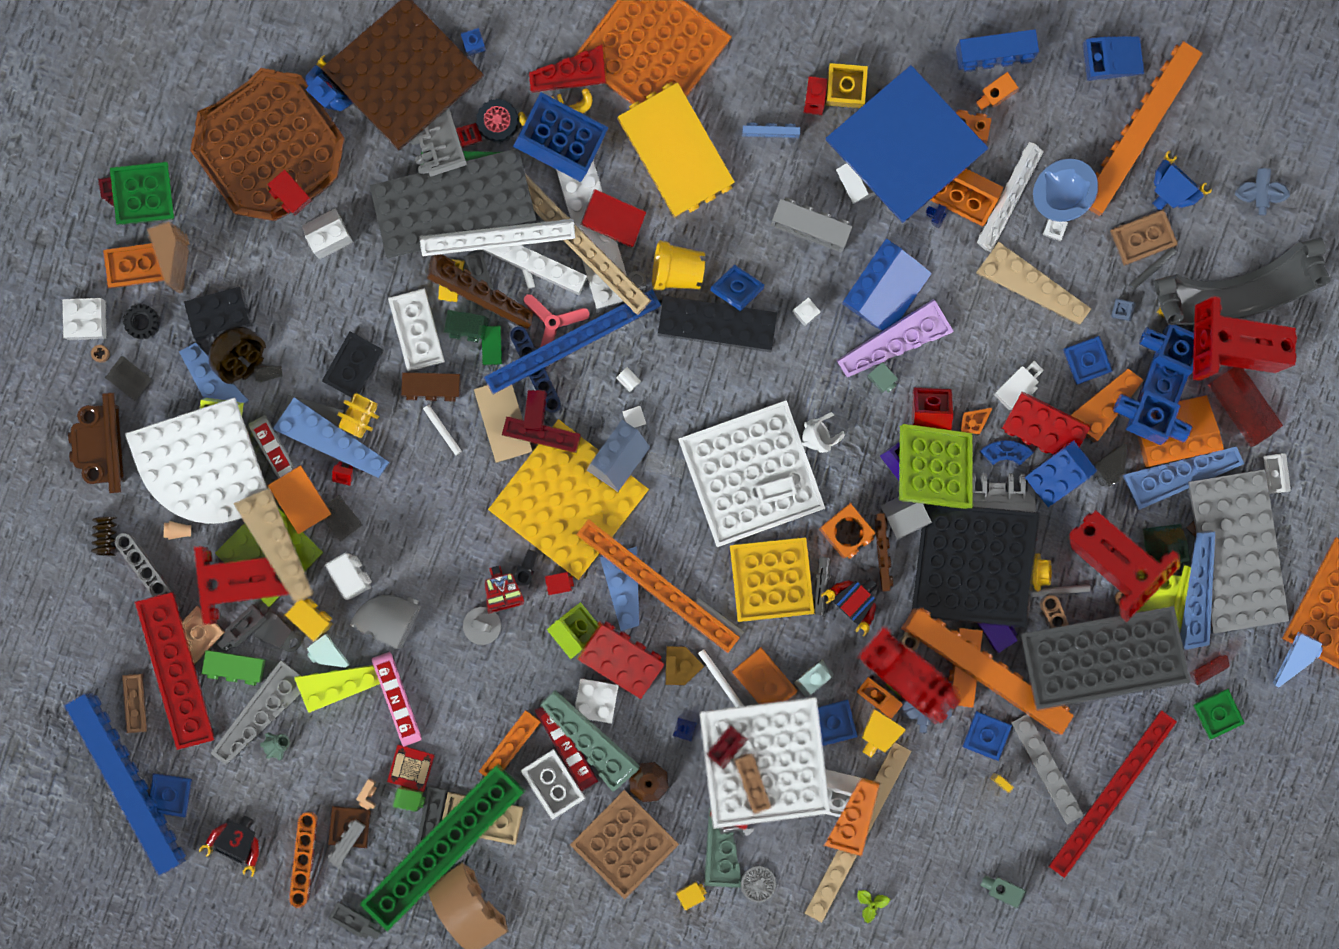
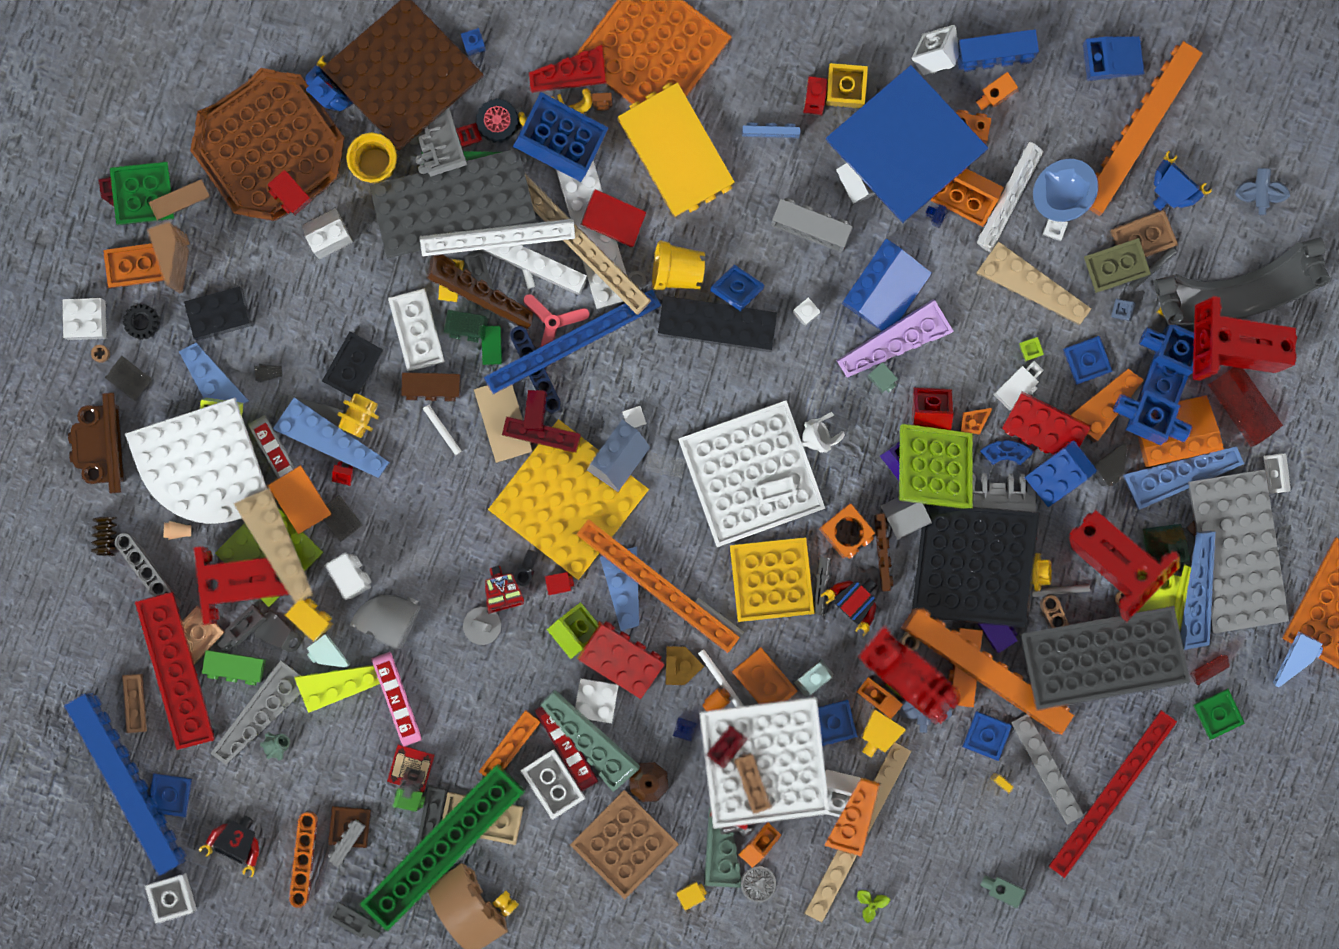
dark brown cylinder [208,327,266,384] -> none
light nougat bracket [356,778,377,810] -> none
white piece [616,367,641,392] -> none
none -> white brick [145,873,197,923]
none -> medium nougat tile [149,179,210,220]
none -> yellow piece [346,132,397,184]
none -> dark grey hinge [400,767,426,798]
none -> yellow wheel [492,890,519,917]
none -> dark orange plate [592,92,612,111]
none -> orange brick [702,688,731,711]
none -> orange slope [738,822,782,868]
none -> white slope [911,25,960,75]
none -> lime plate [1019,337,1044,362]
none -> olive plate [1084,238,1151,293]

